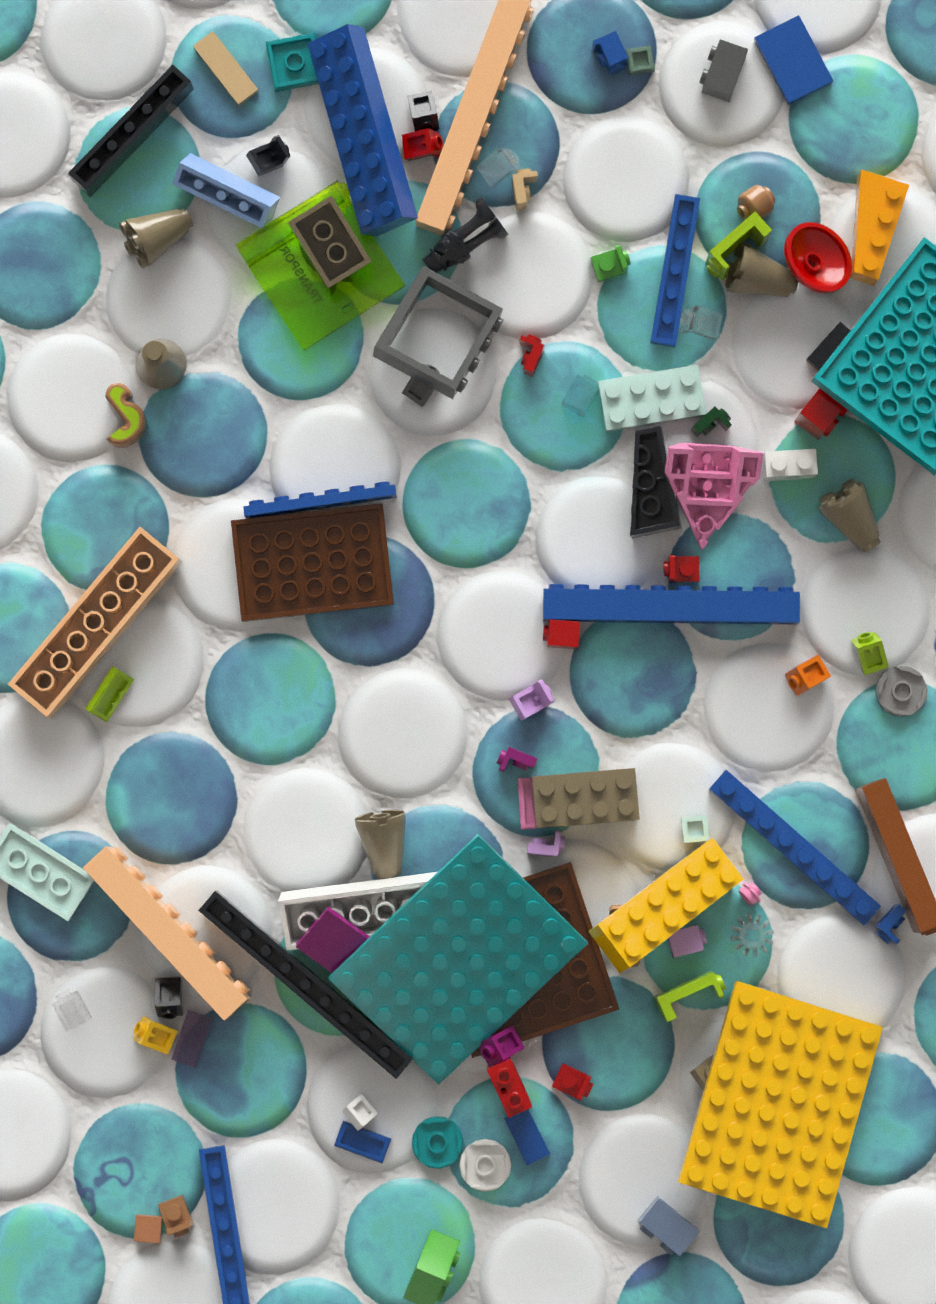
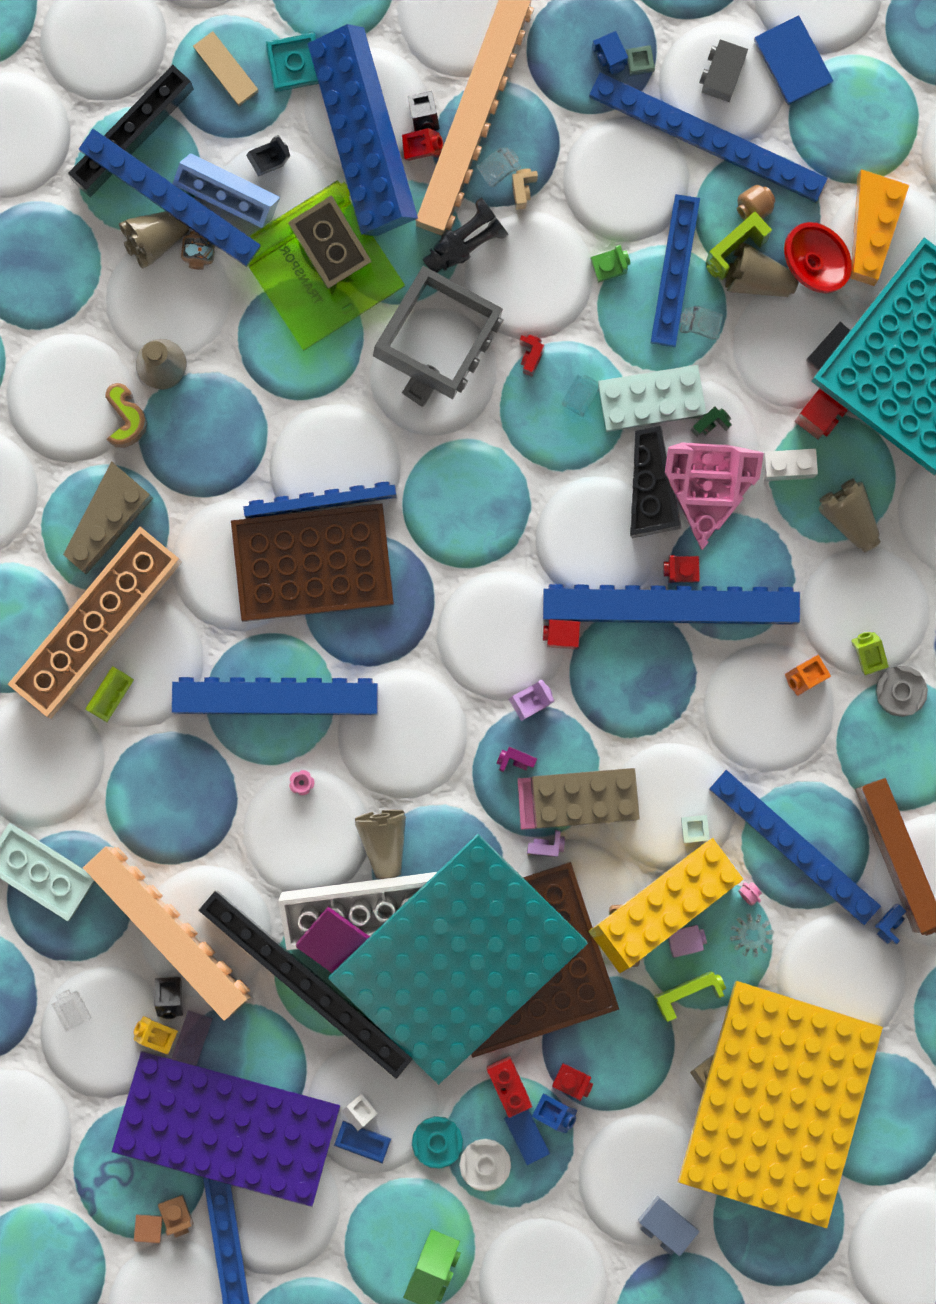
magenta bracket [479,1025,525,1066] -> none
none -> dark tan wedge [63,461,153,575]
none -> blue plate [79,129,261,267]
none -> dark purple plate [111,1051,340,1207]
none -> blue brick [172,677,378,715]
none -> head [181,231,215,270]
none -> bright pink plate [289,770,314,795]
none -> blue bracket [532,1093,577,1133]
none -> blue plate [589,72,828,203]

